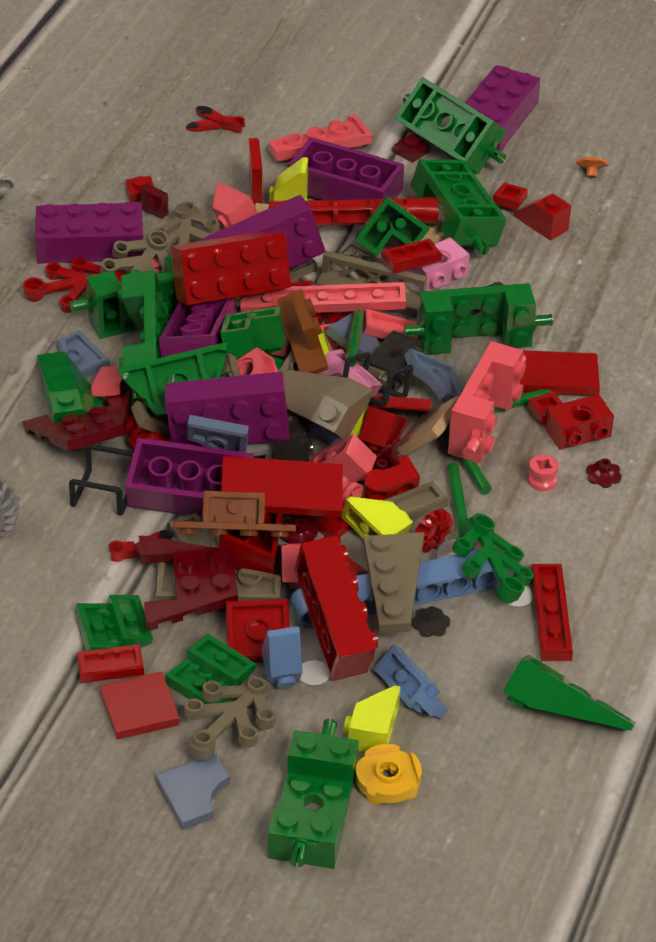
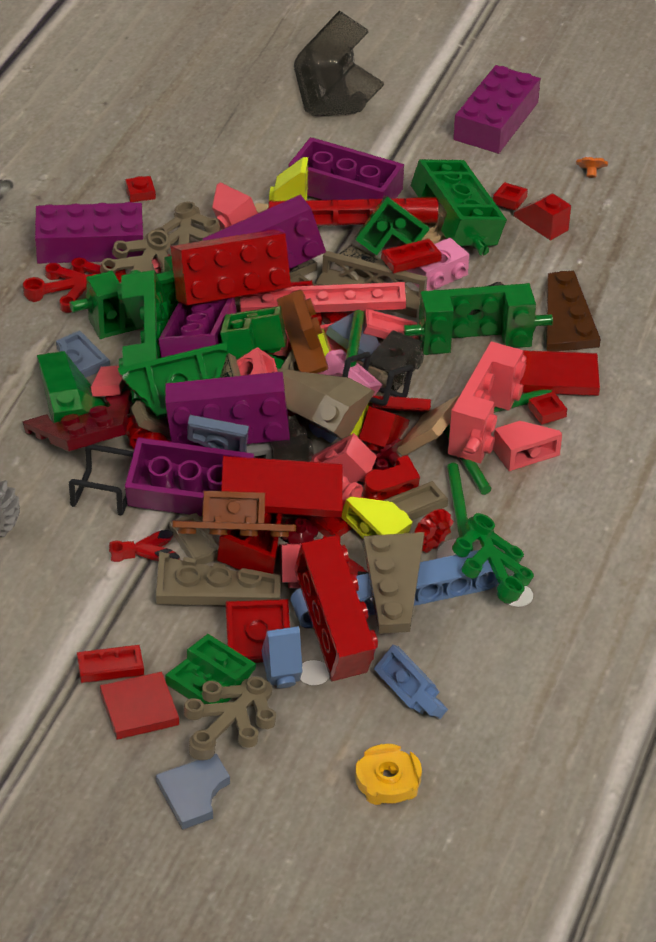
green slope [74,595,153,651] -> none
dark red wing [139,535,238,631] -> none
dark red plate [141,184,169,219] -> none
red piece [186,106,245,133] -> none
red tile [249,138,263,205] -> none
coral wing [268,114,372,162] -> none
green brick [268,719,359,869] -> none
neon yellow slope [343,685,401,752] -> none
green brick [394,77,507,174] -> none
dark red plate [394,134,429,163] -> none
sand blue tile [404,349,463,403] -> none
clear smoke plant [411,606,450,637] -> none
green wedge [503,655,636,730] -> none
coral wheel [528,454,559,491] -> none
red tile [531,564,573,661] -> none
red brick [545,394,614,450] -> none
dark red plant [586,458,622,488] -> none
none -> clear smoke windscreen [294,10,384,117]
none -> coral slope [493,421,562,471]
none -> reddish brown wing [546,270,601,352]

